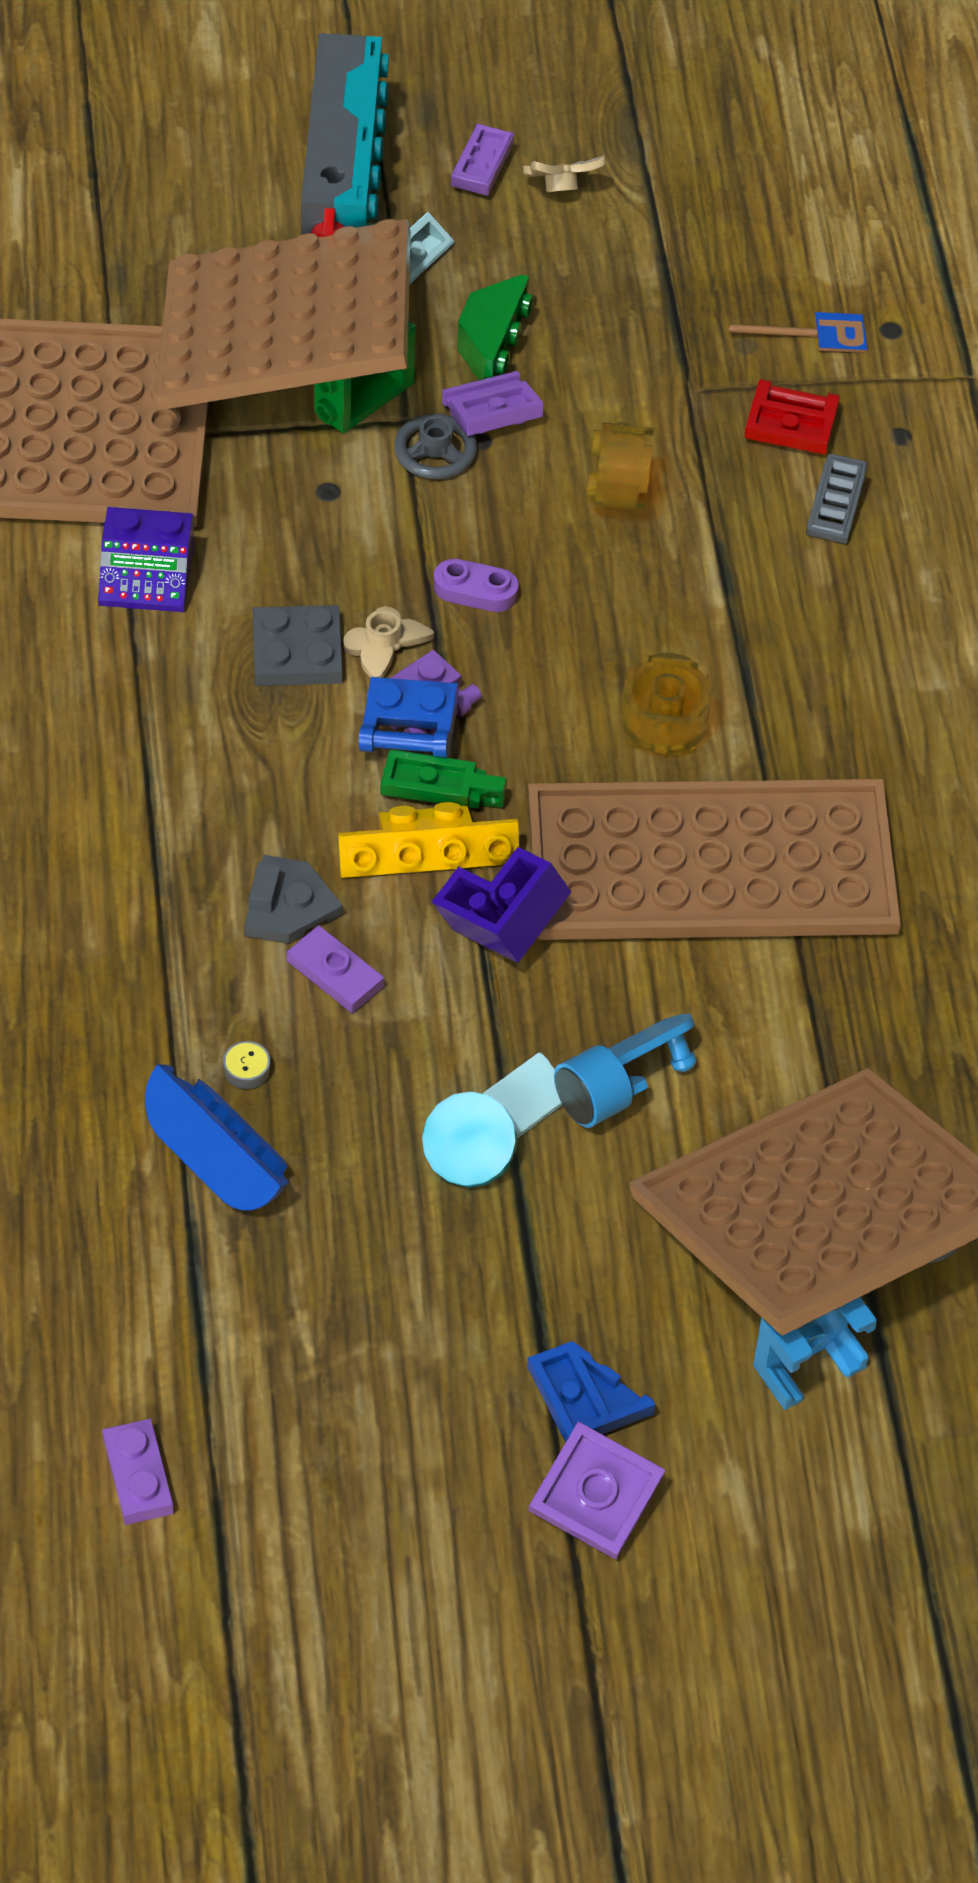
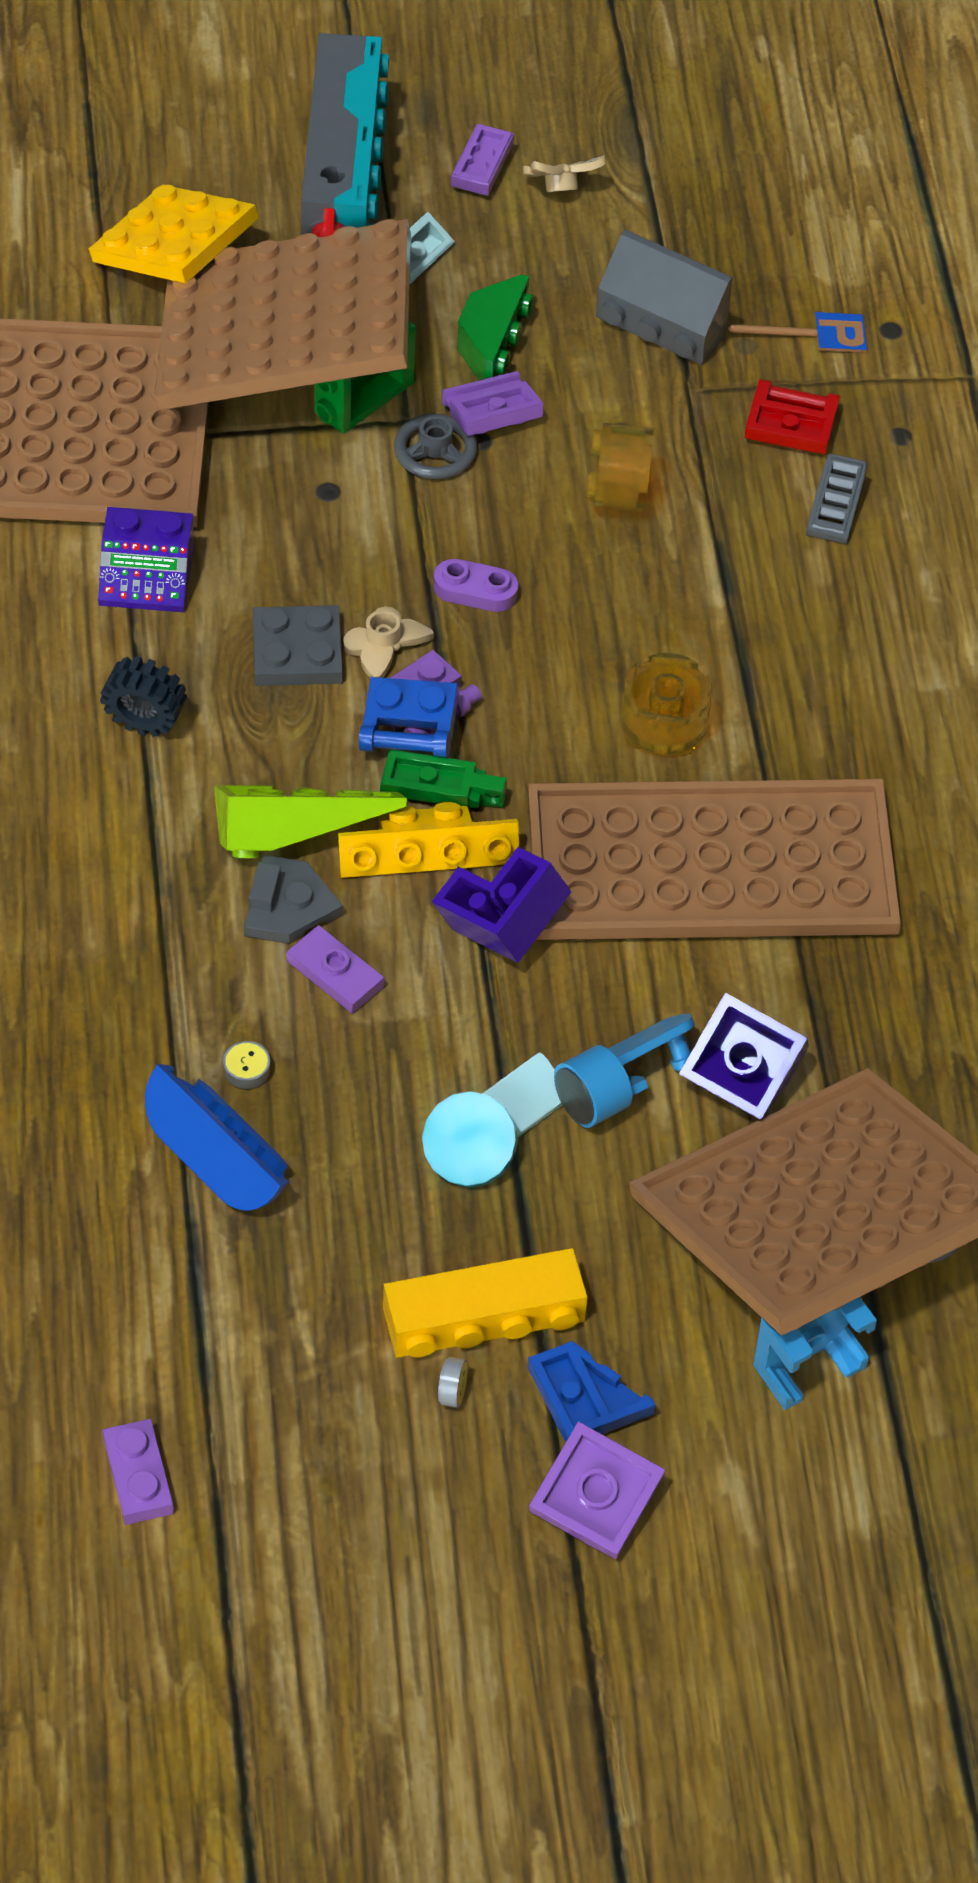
none -> yellow plate [89,184,259,284]
none -> black bush [100,656,187,737]
none -> lime wedge [214,785,407,858]
none -> yellow brick [383,1248,587,1358]
none -> light grey tile [438,1356,468,1408]
none -> dark grey slope [596,229,733,365]
none -> slope [679,993,809,1120]

